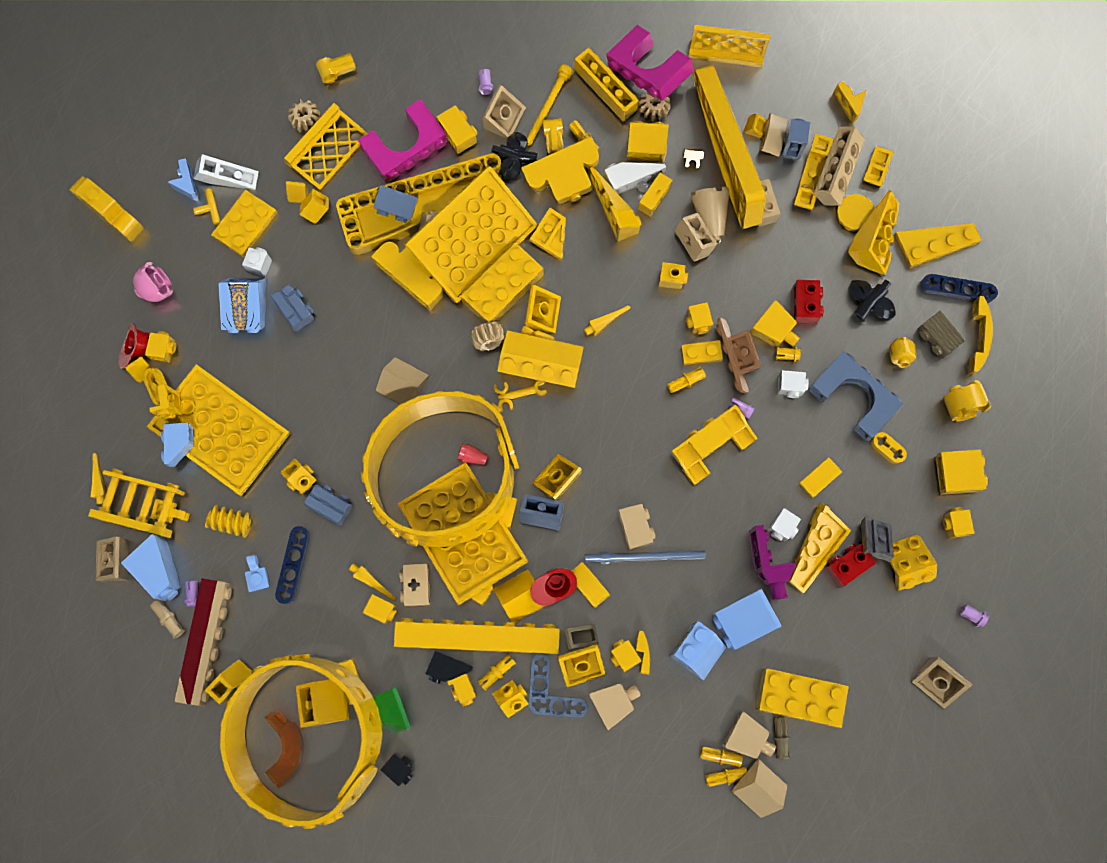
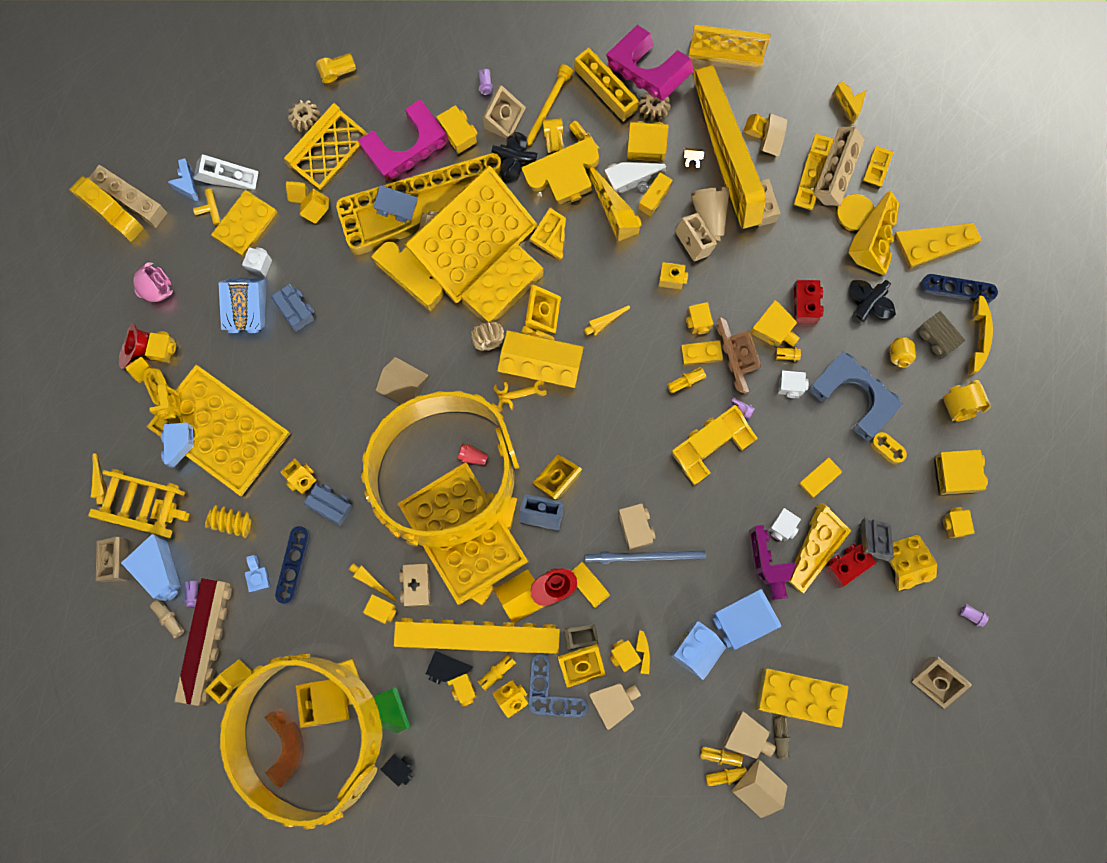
sand blue brick [781,118,810,159] -> none
none -> tan brick [89,165,167,228]

